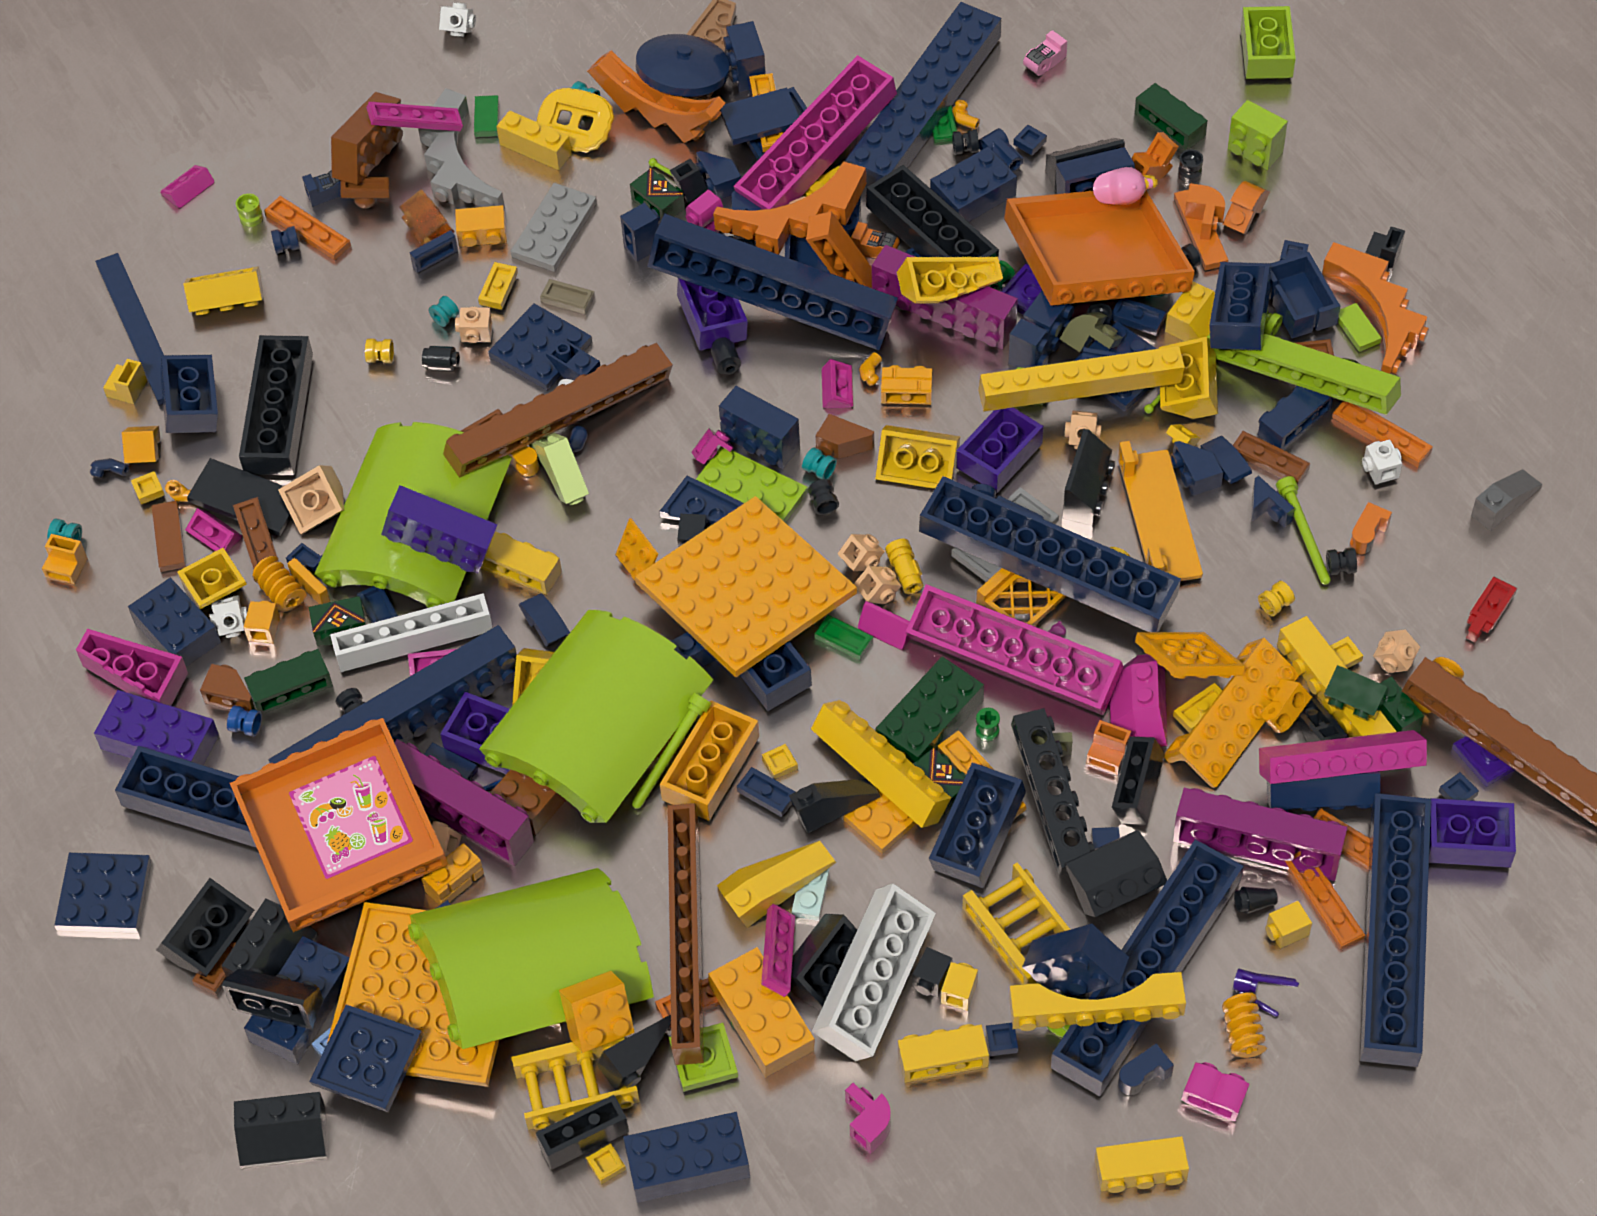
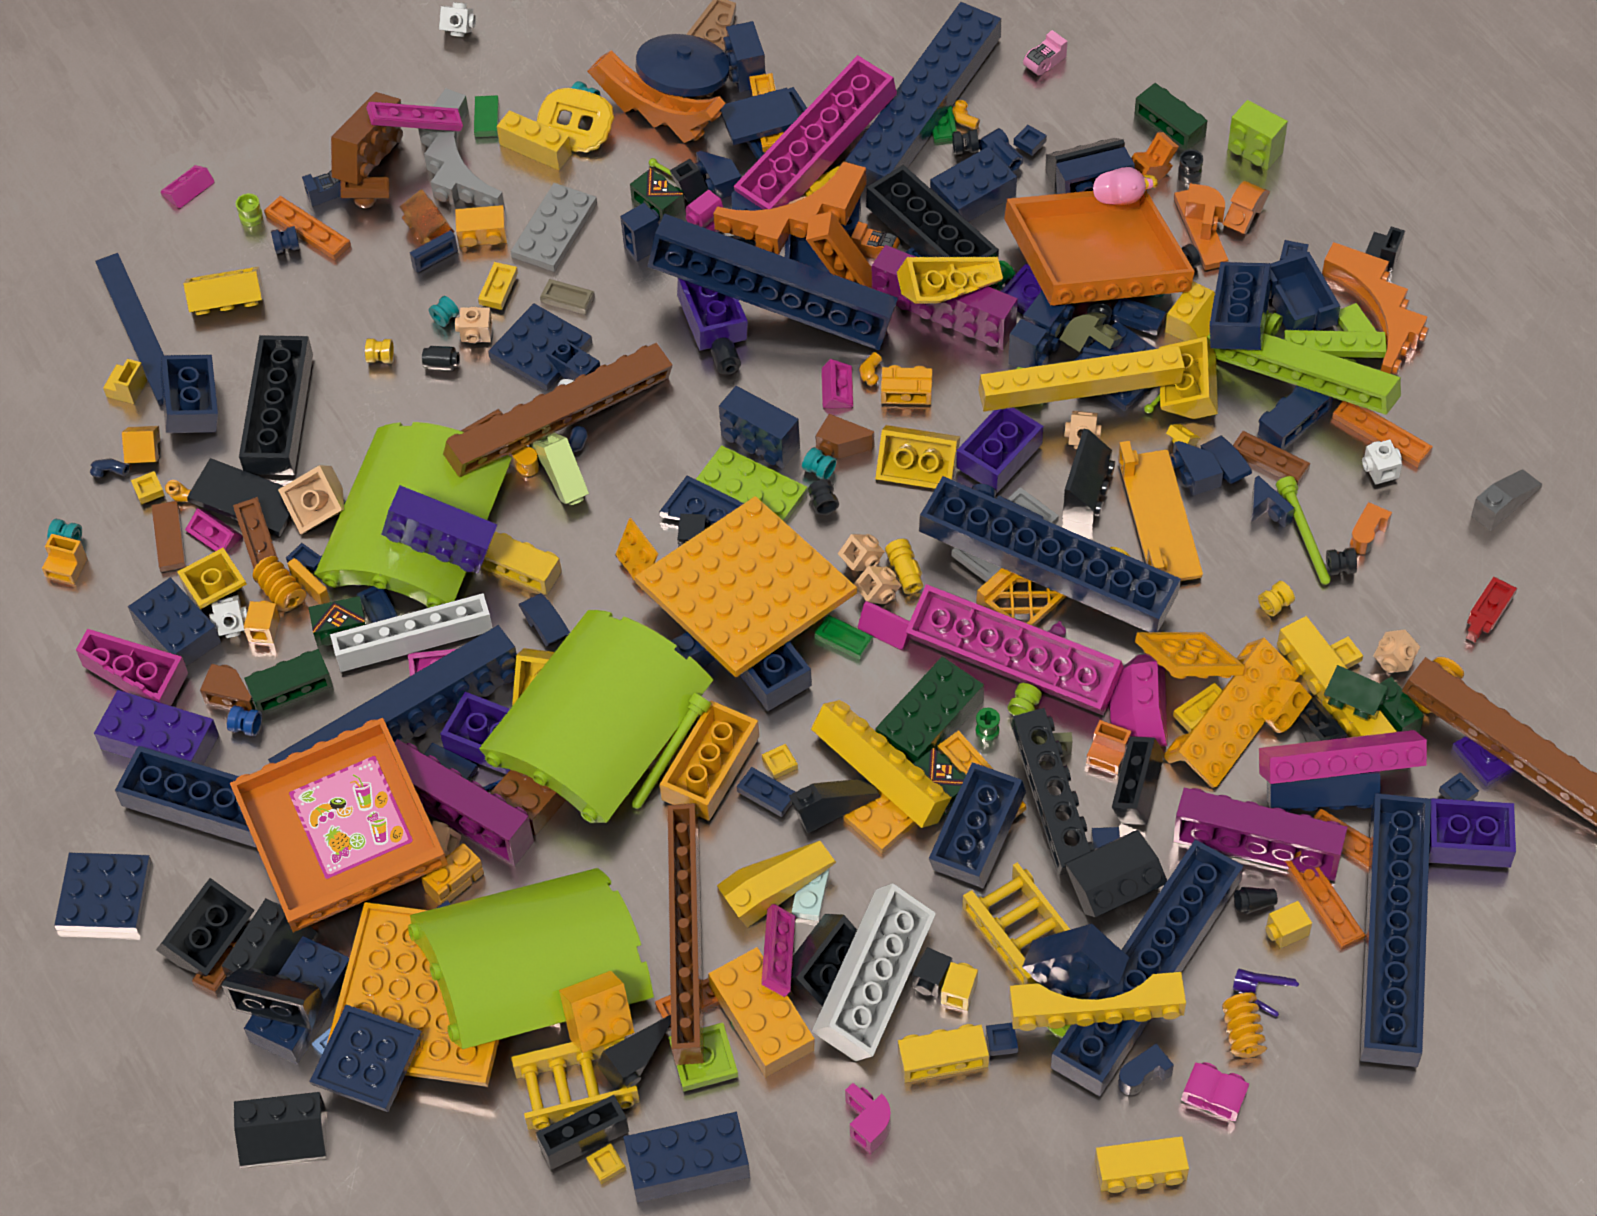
black wheel [335,688,365,715] -> none
dark pink bracket [691,428,733,464] -> none
lime brick [1241,6,1296,79] -> none
none -> lime wheel [1007,683,1042,716]
none -> lime plate [1284,330,1386,358]

